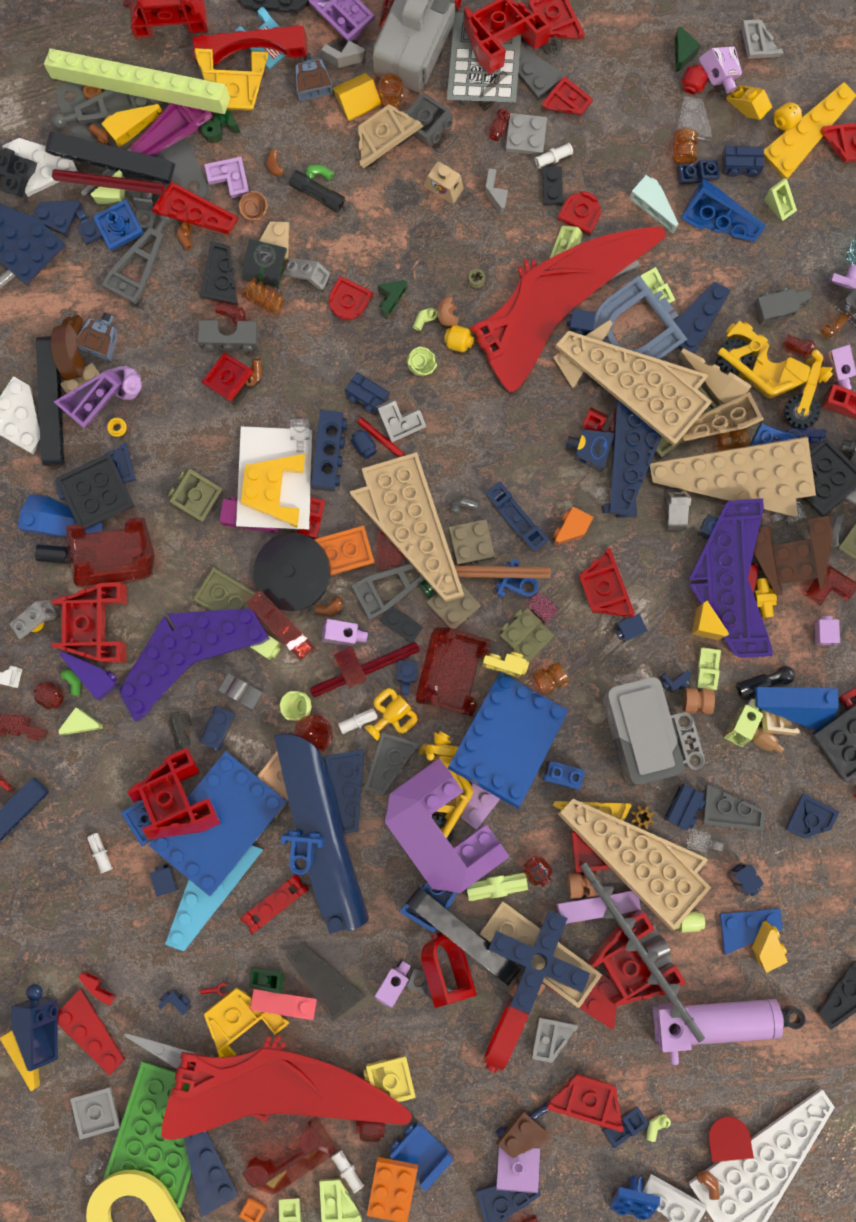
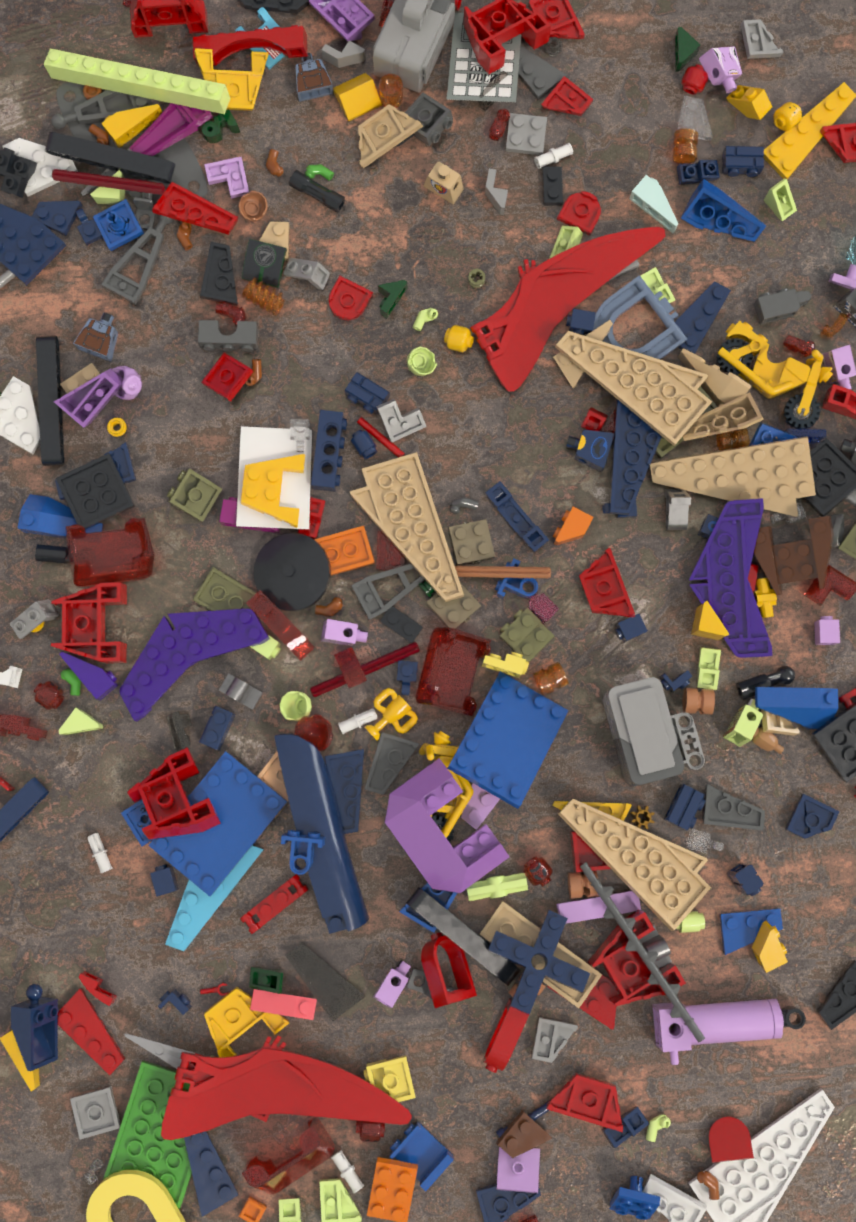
reddish brown arch [51,315,86,381] -> none
nougat hair [437,296,458,327] -> none
blue hips [543,761,585,790] -> none

